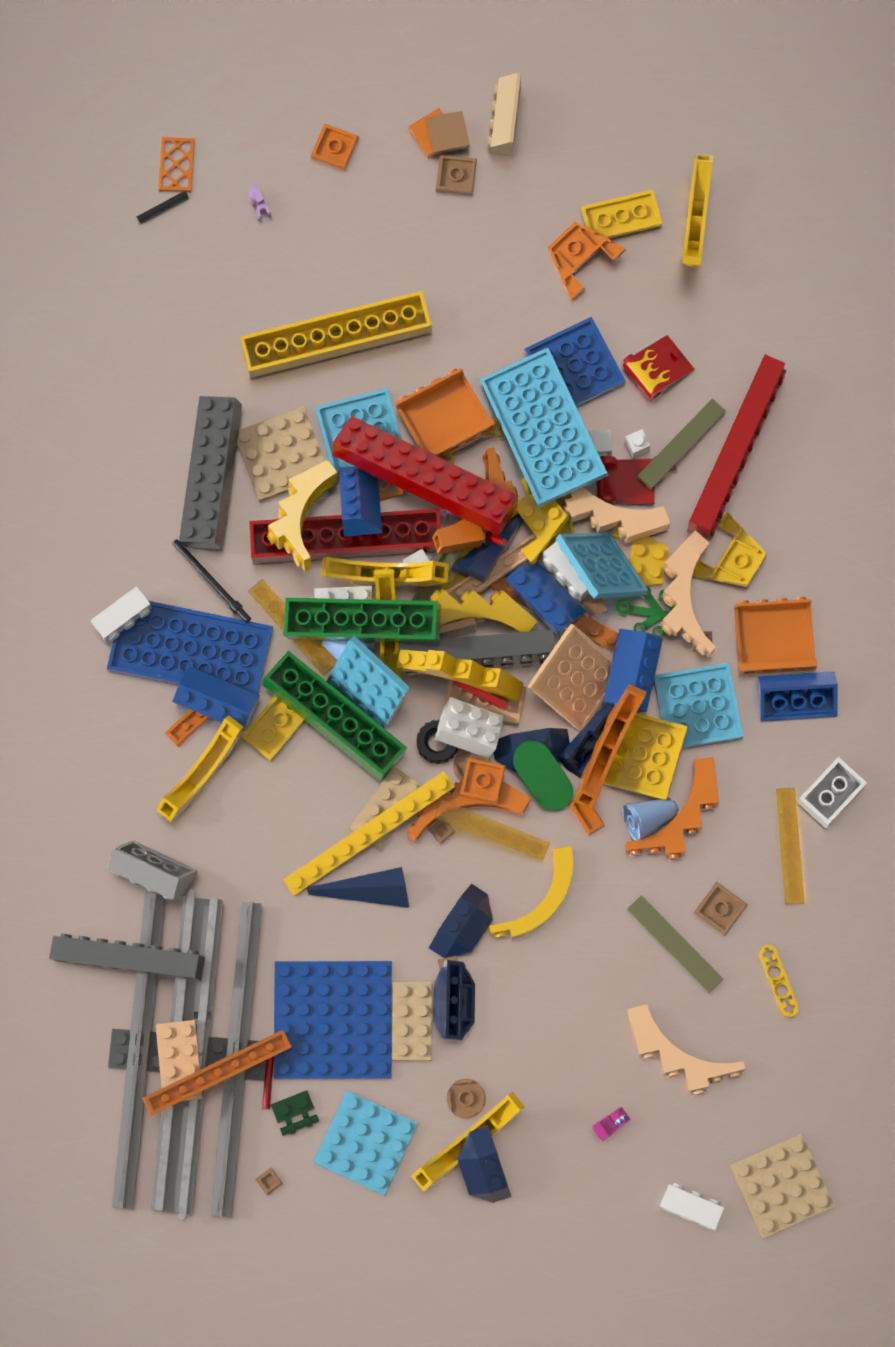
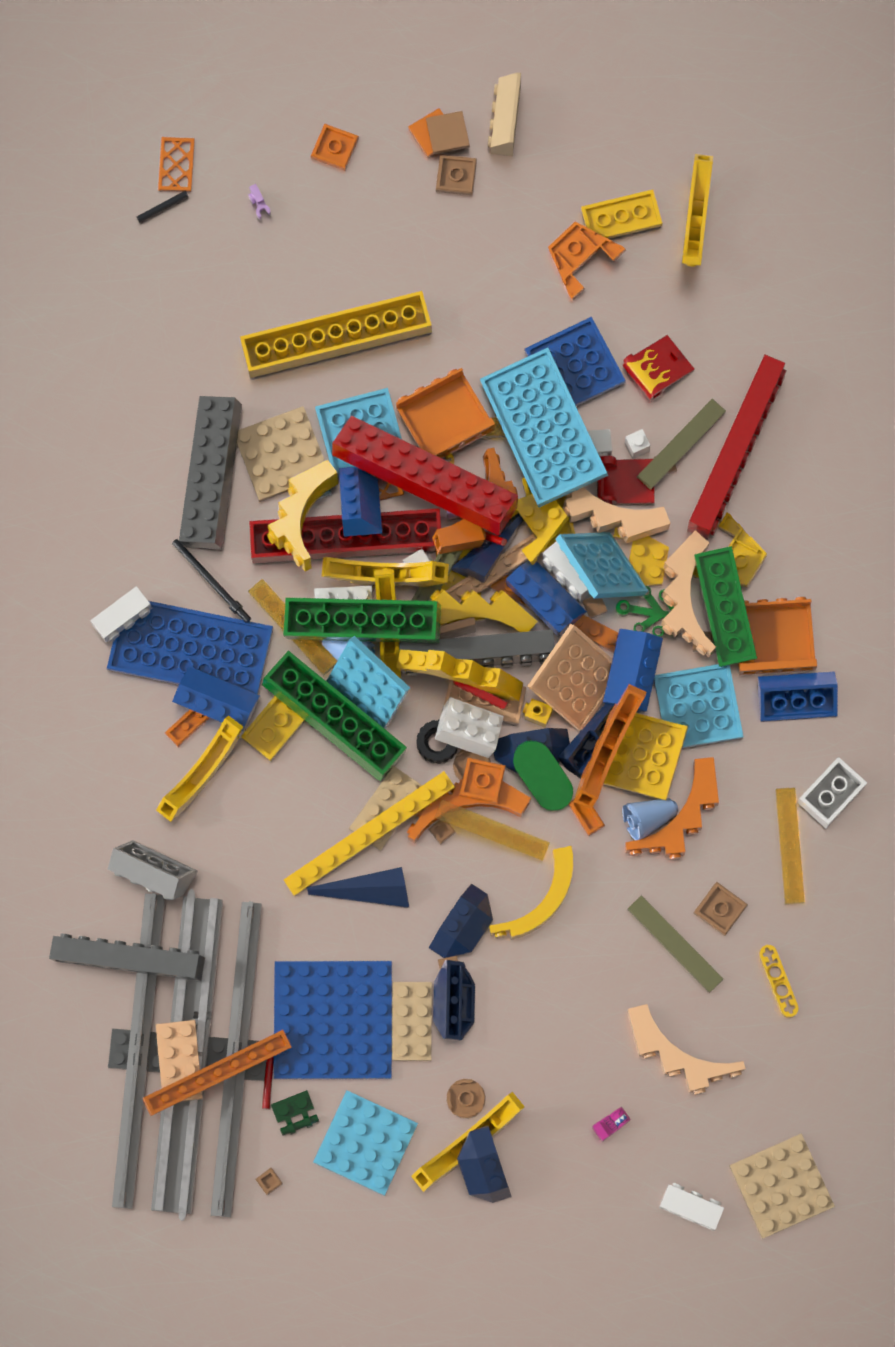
none -> yellow brick [522,698,553,728]
none -> green plate [694,546,757,667]

